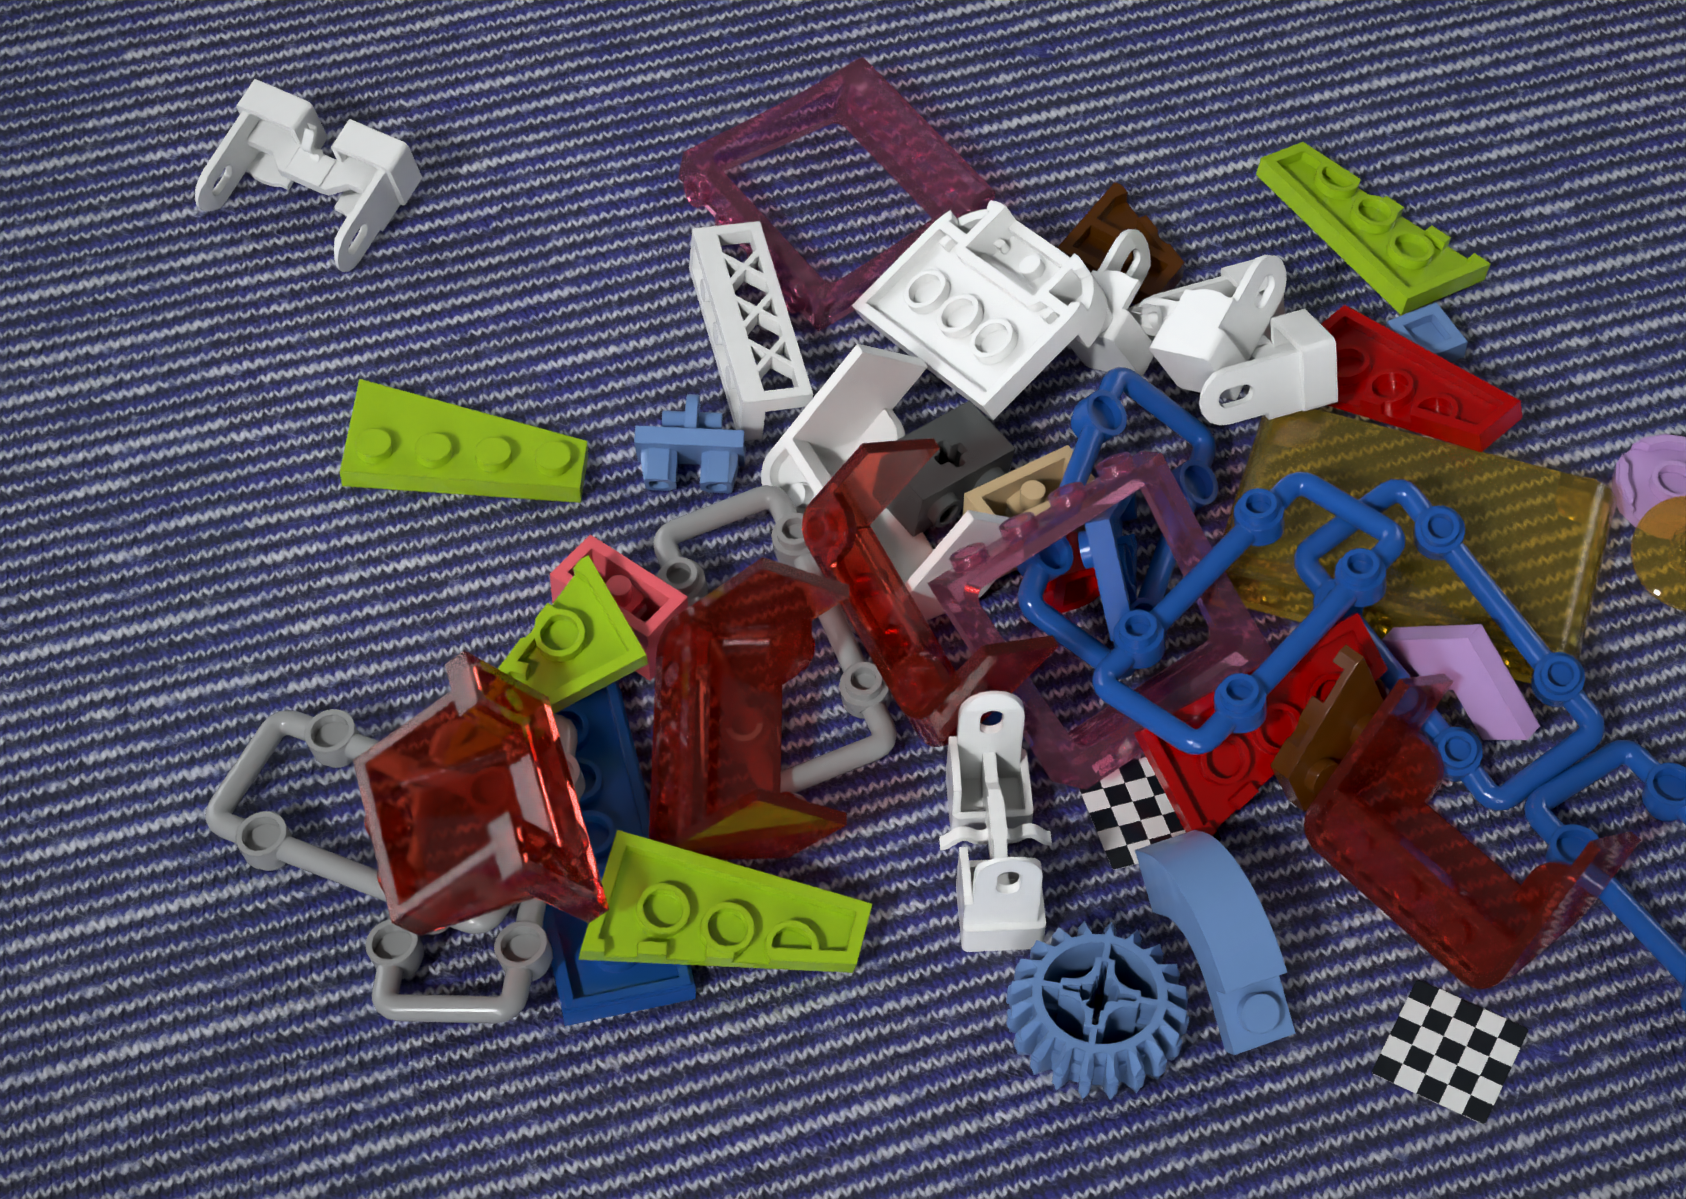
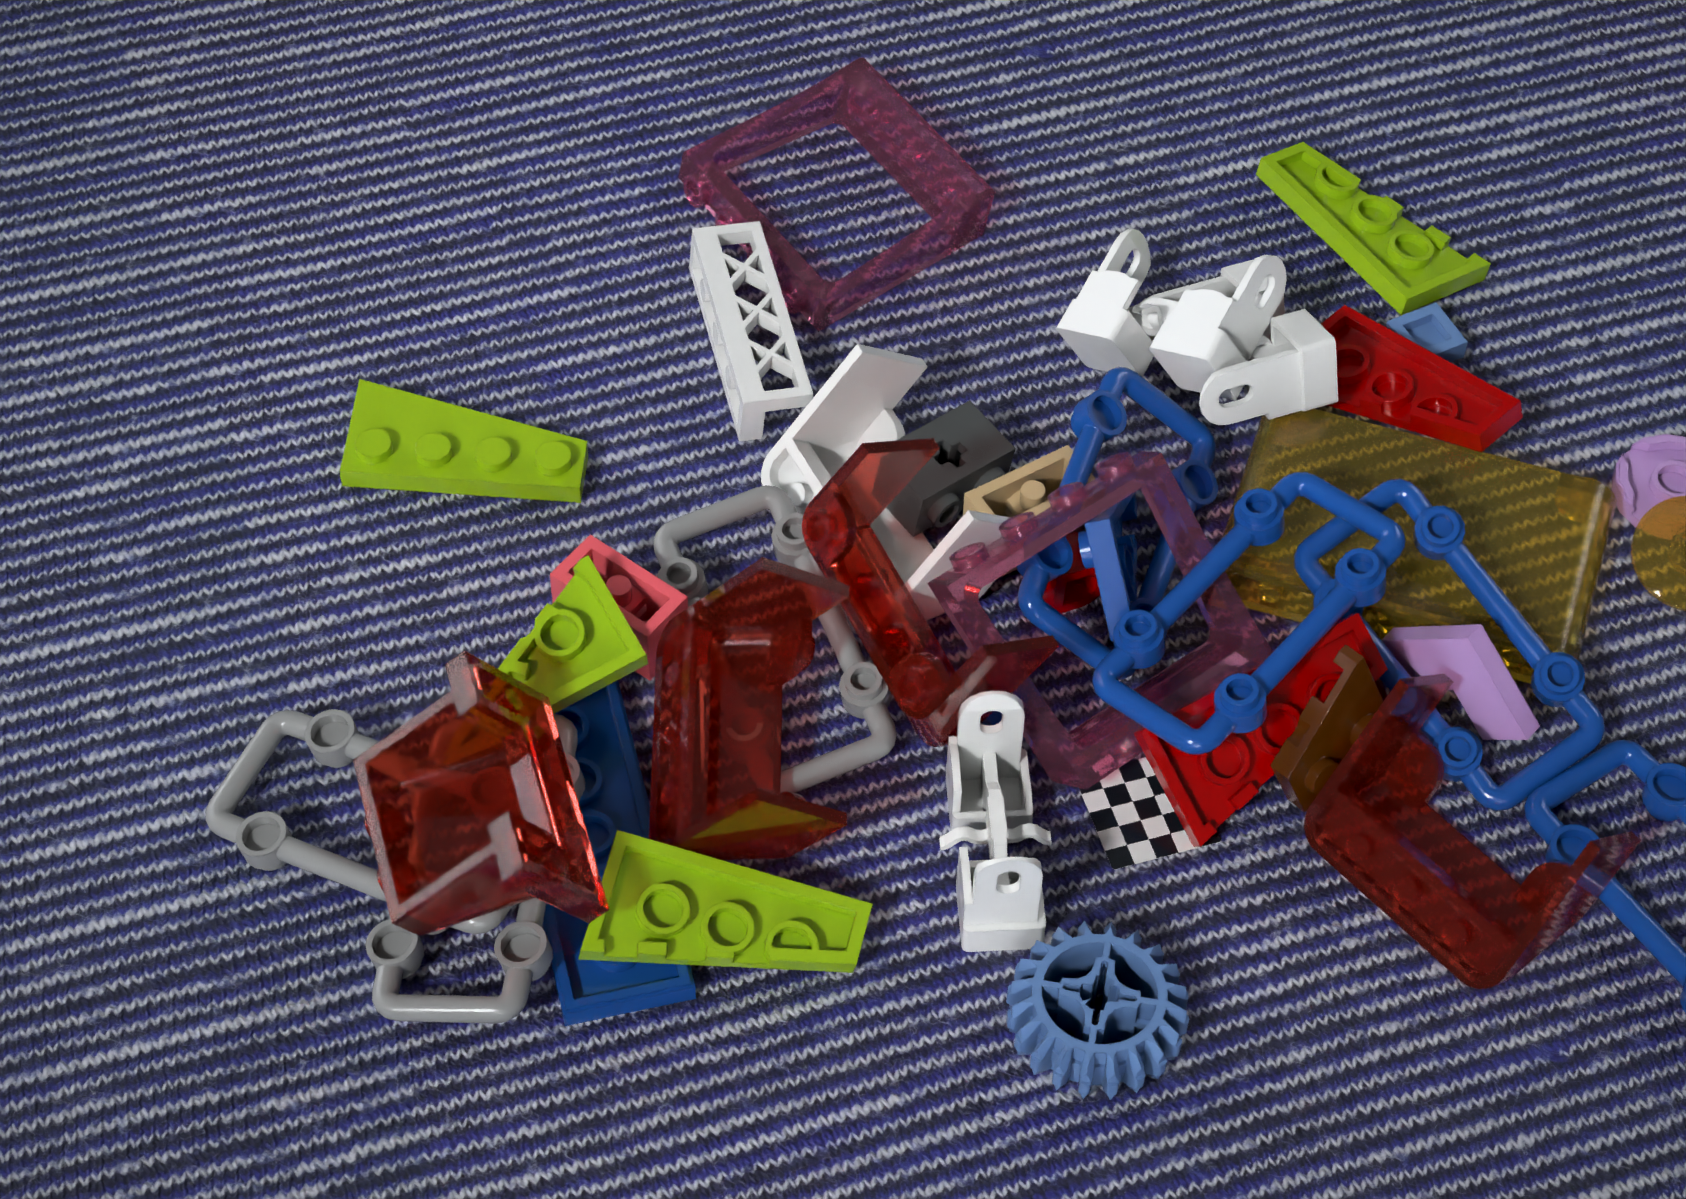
white piece [195,79,422,272] -> none
medium blue hips [634,394,746,494] -> none
white plate [852,200,1113,420] -> none
reddish brown wing [1057,182,1185,305] -> none
medium blue arch [1135,830,1296,1055] -> none
sticker [1372,980,1528,1124] -> none

